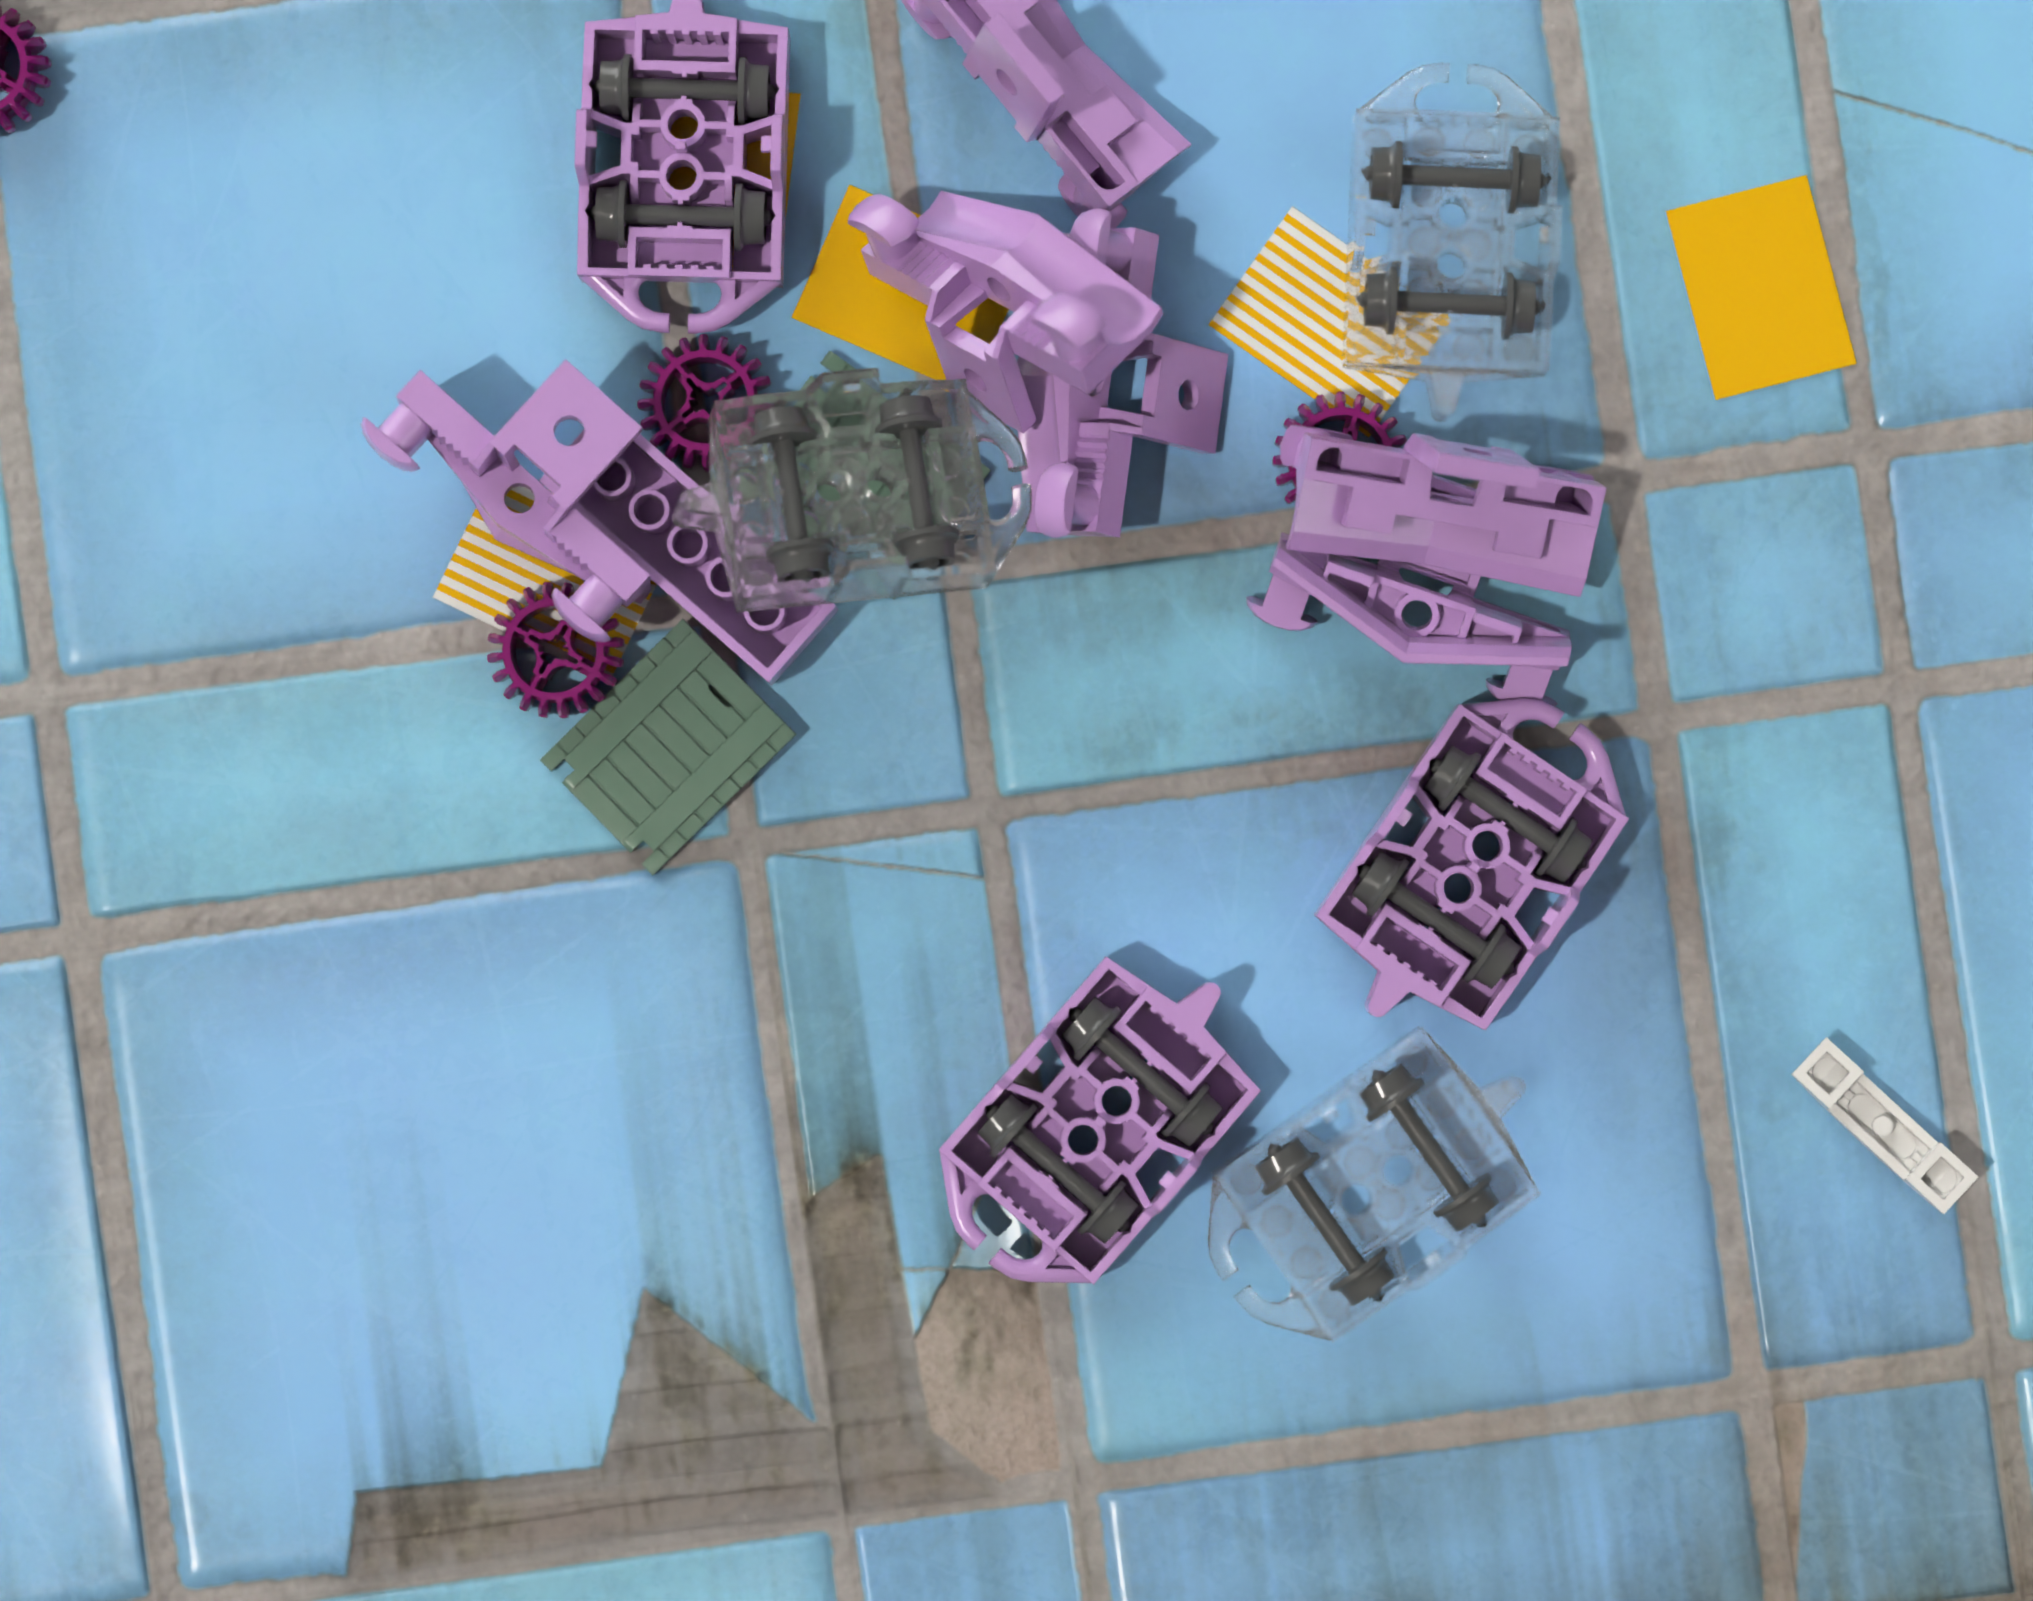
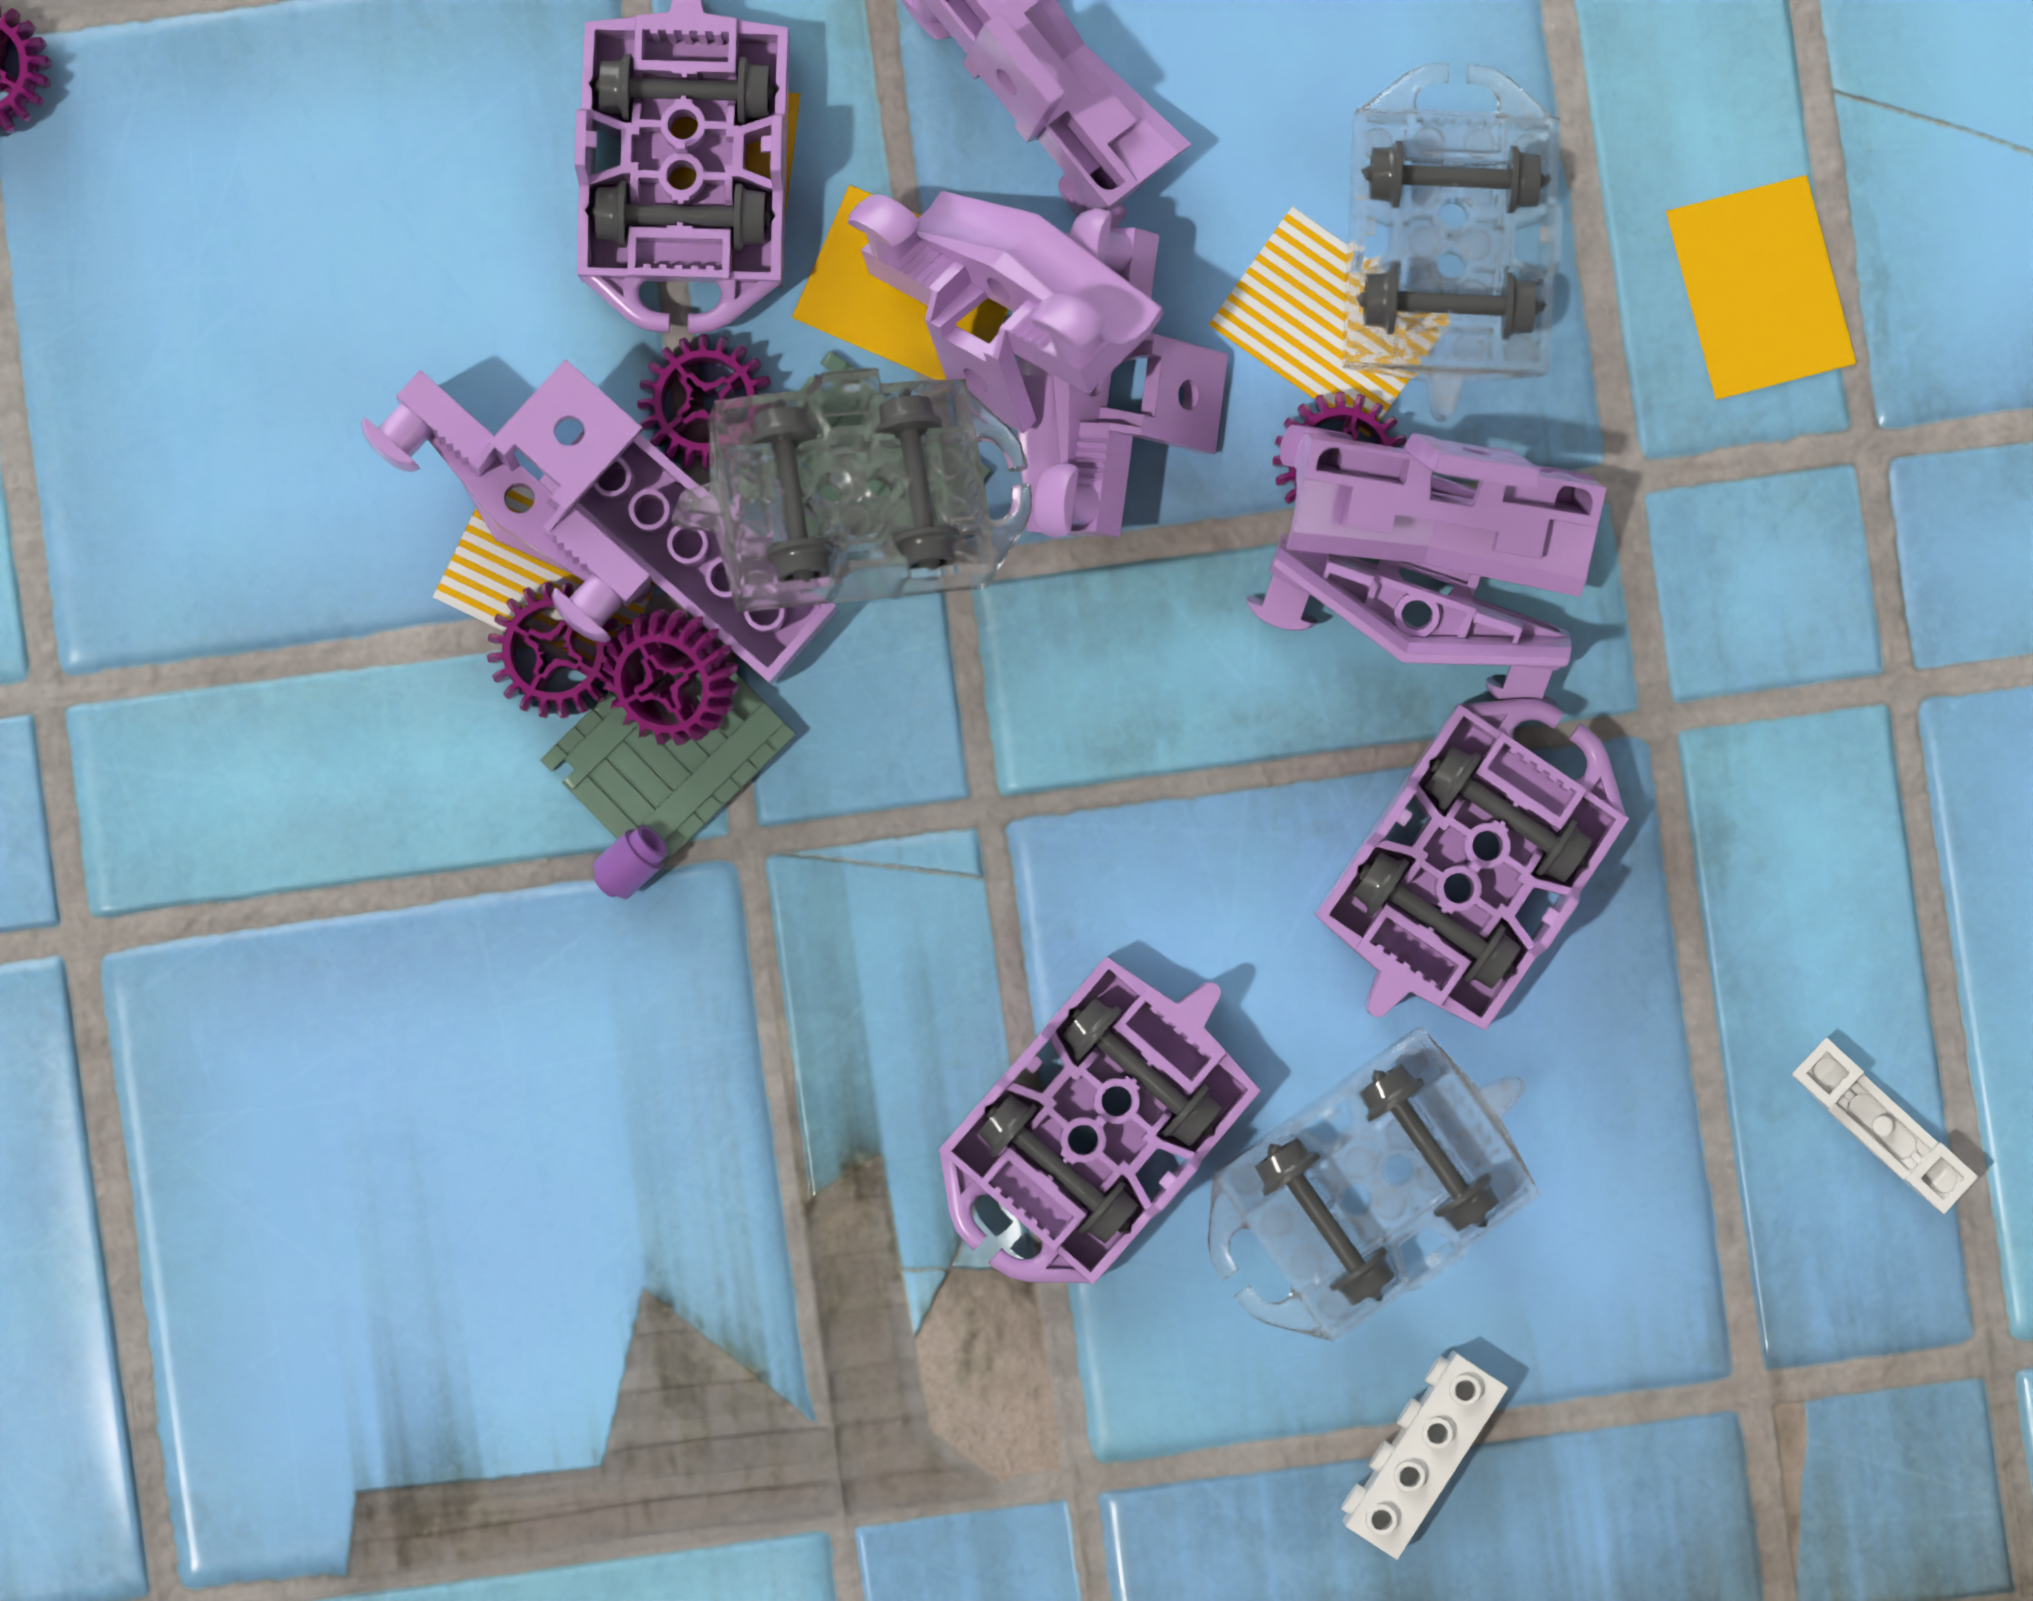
none -> medium lavender brick [593,825,668,899]
none -> magenta gear [602,608,740,746]
none -> white brick [1341,1350,1508,1560]

